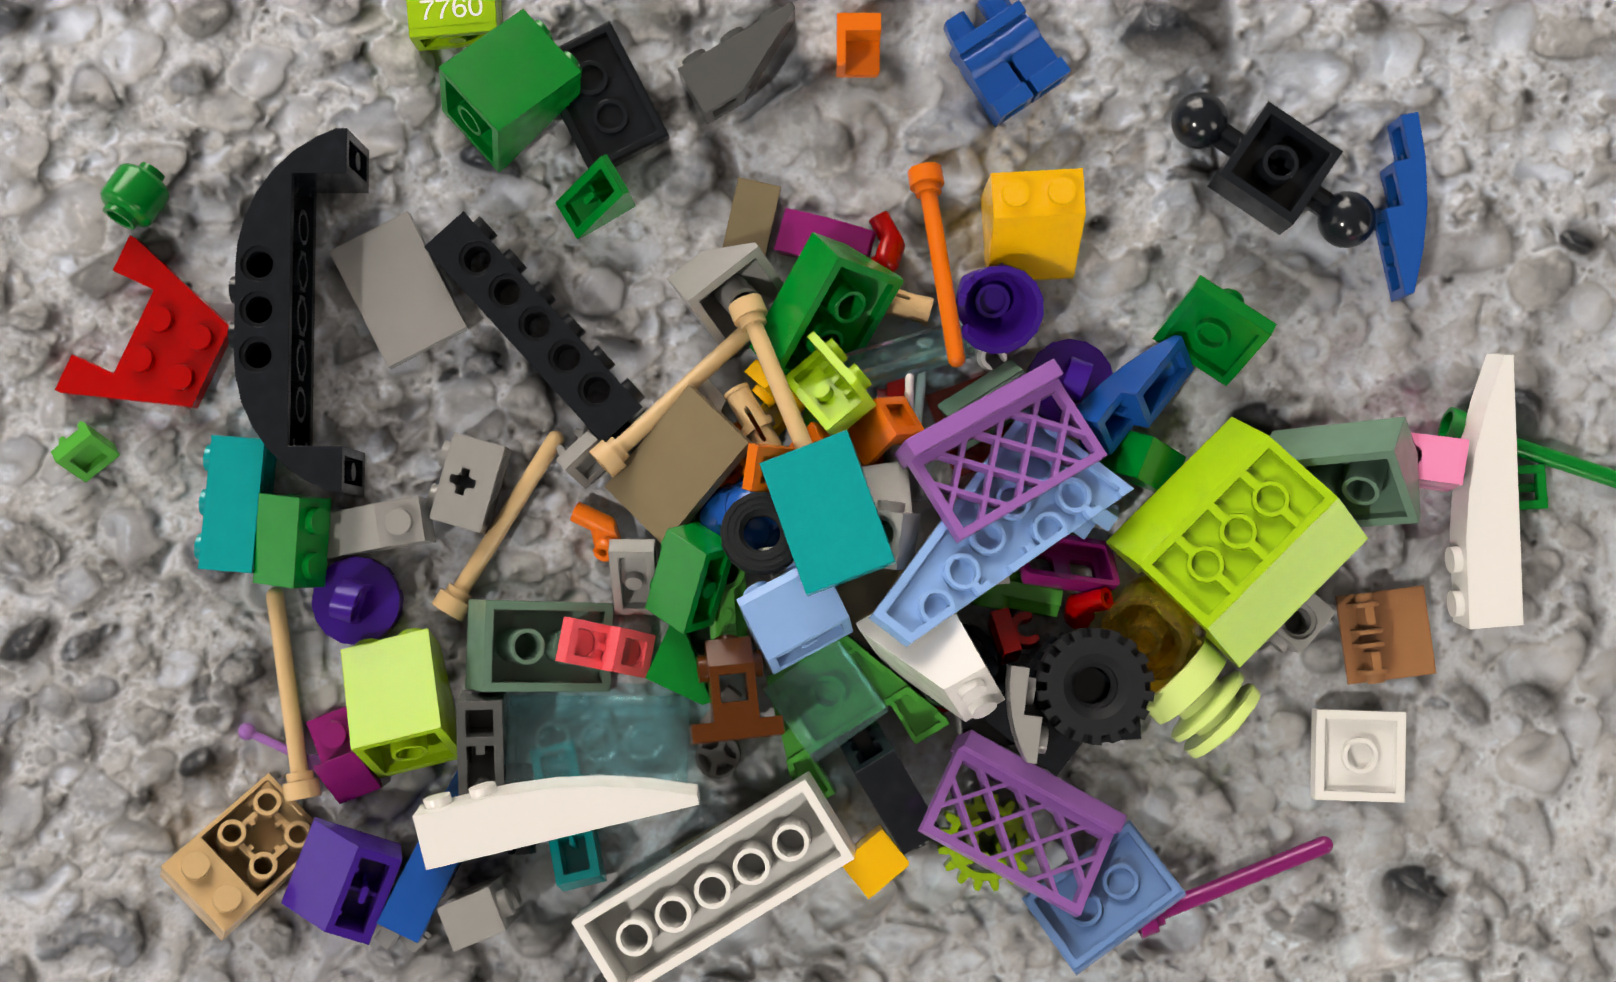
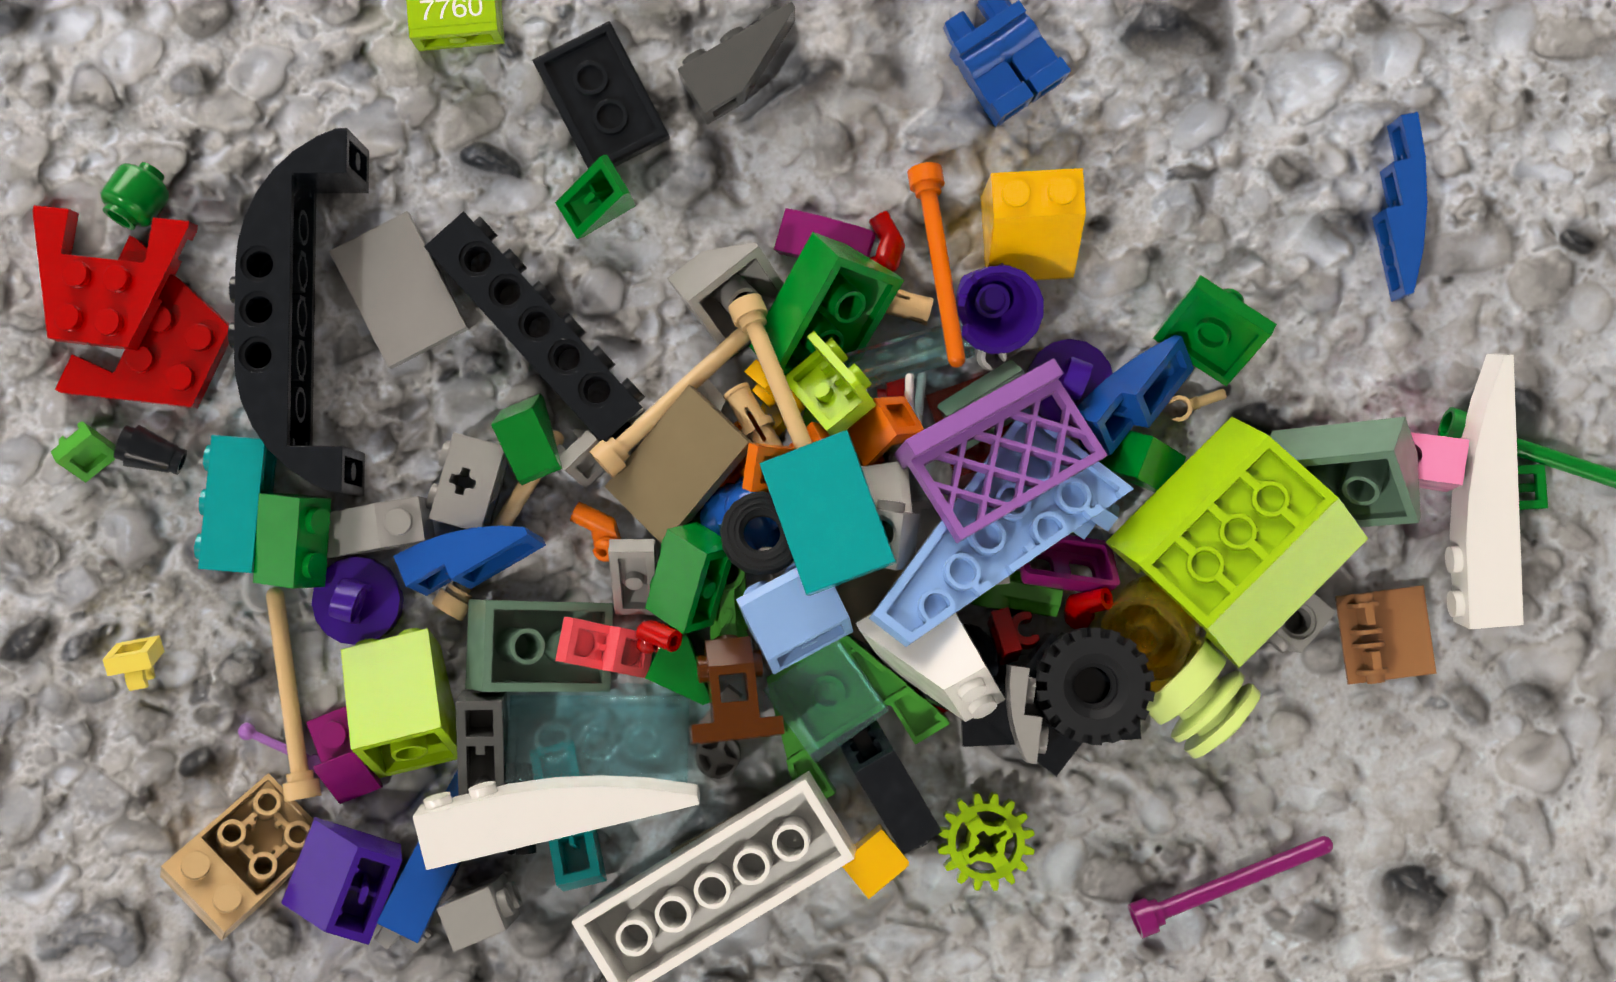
green slope [439,9,582,173] -> none
dark tan tile [722,177,781,256] -> none
orange panel [836,13,881,78] -> none
medium lavender fence [918,730,1127,917] -> none
medium blue tile [1021,820,1186,976] -> none
black brick [1171,92,1376,248] -> none
white plate [1310,708,1406,803] -> none
none -> red wing [32,205,198,351]
none -> light yellow tile [103,635,164,691]
none -> black cone [114,425,187,475]
none -> blue slope [393,525,546,596]
none -> green slope [491,393,563,485]
none -> red arm [635,620,682,654]
none -> tan hand [1167,388,1227,422]

